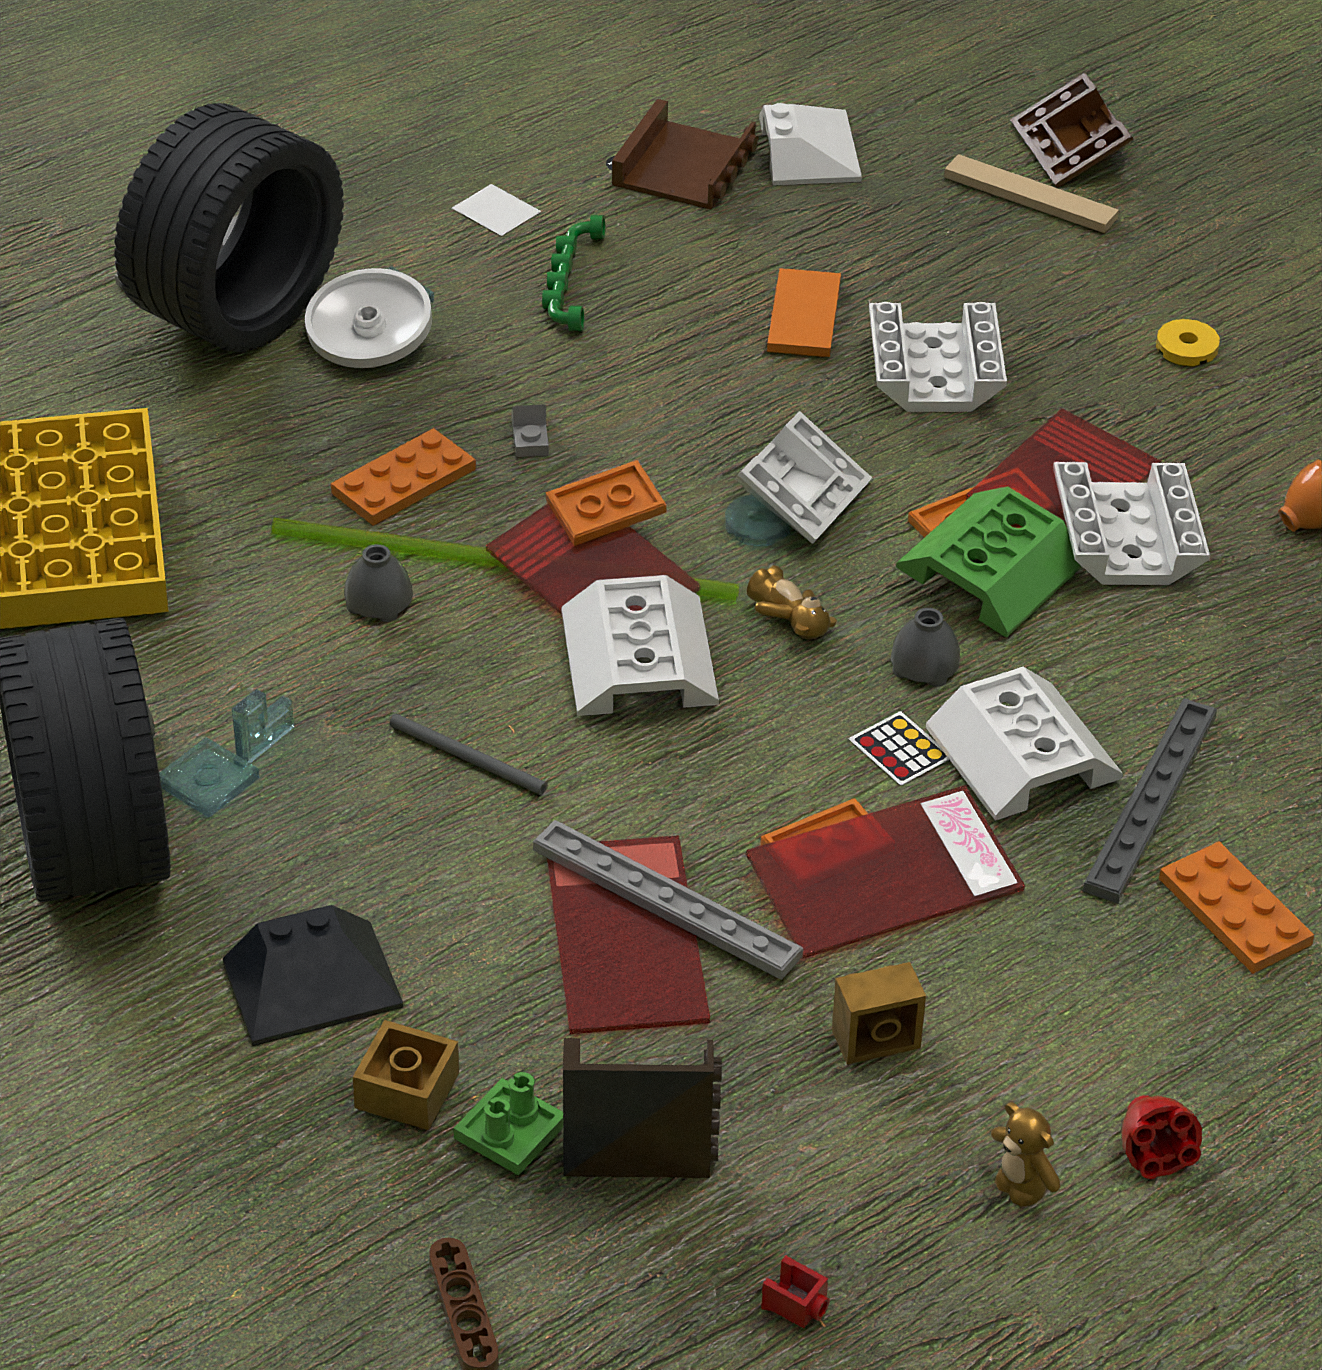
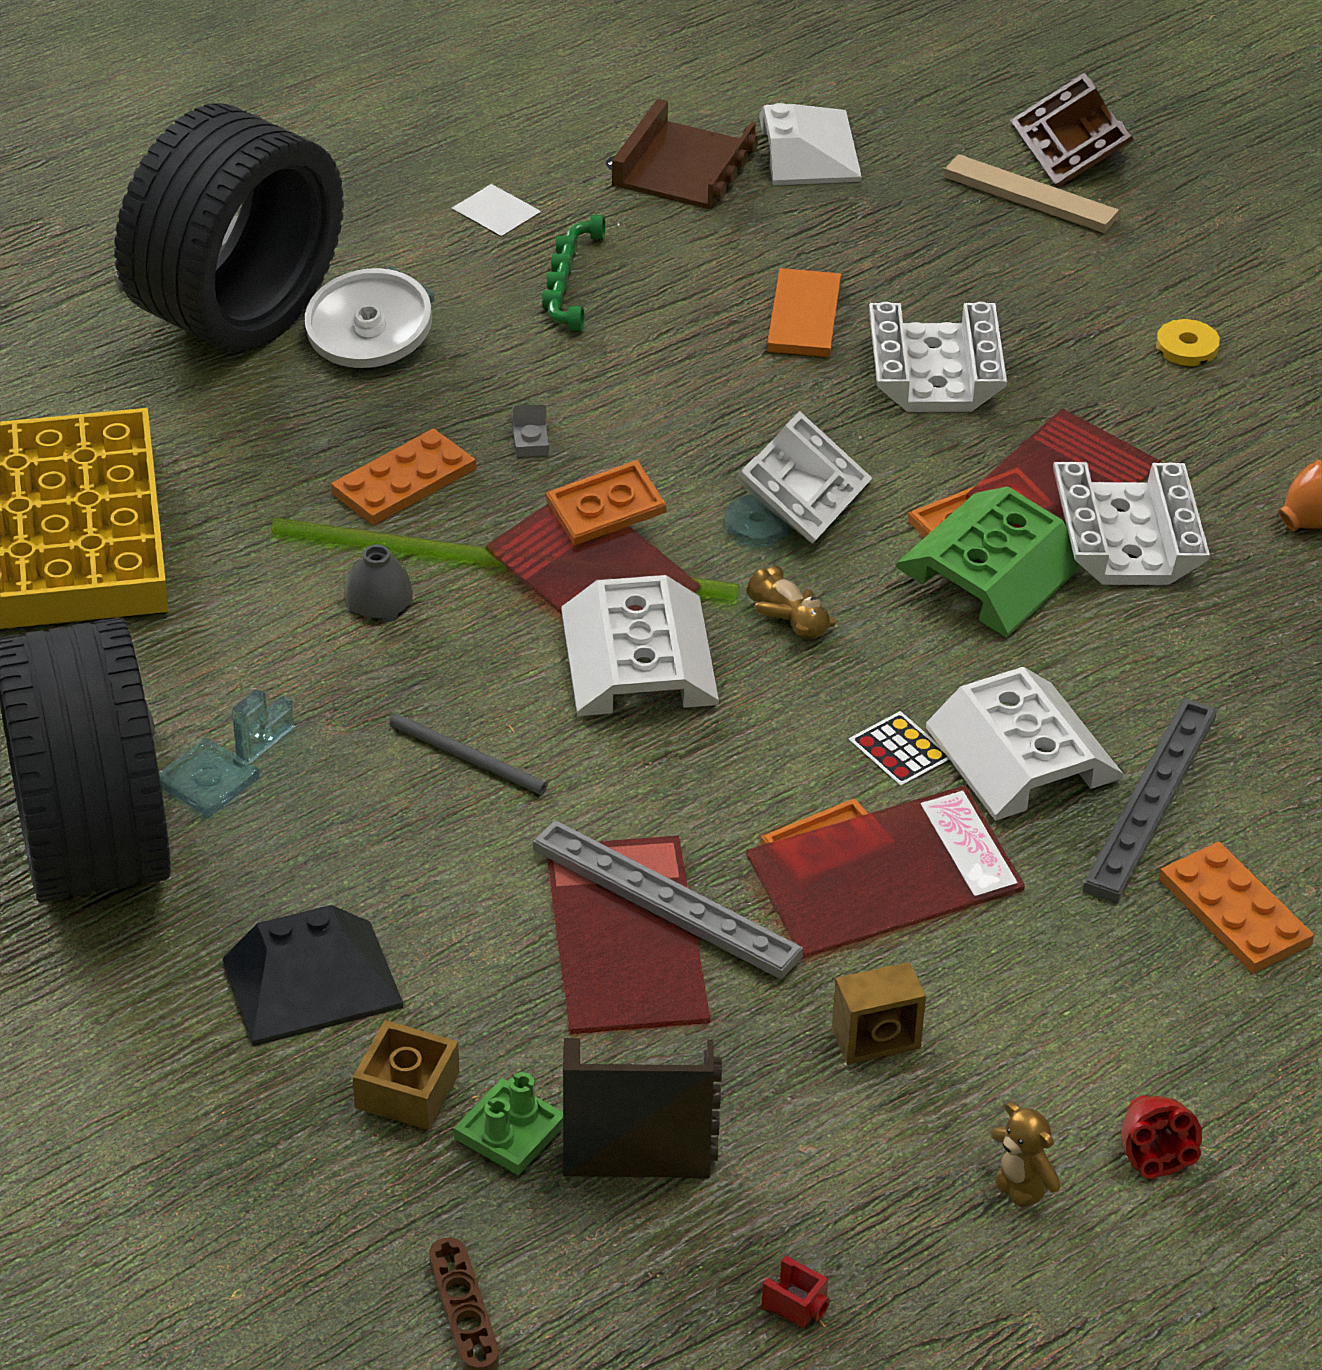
dark grey piece [890,608,960,687] -> none

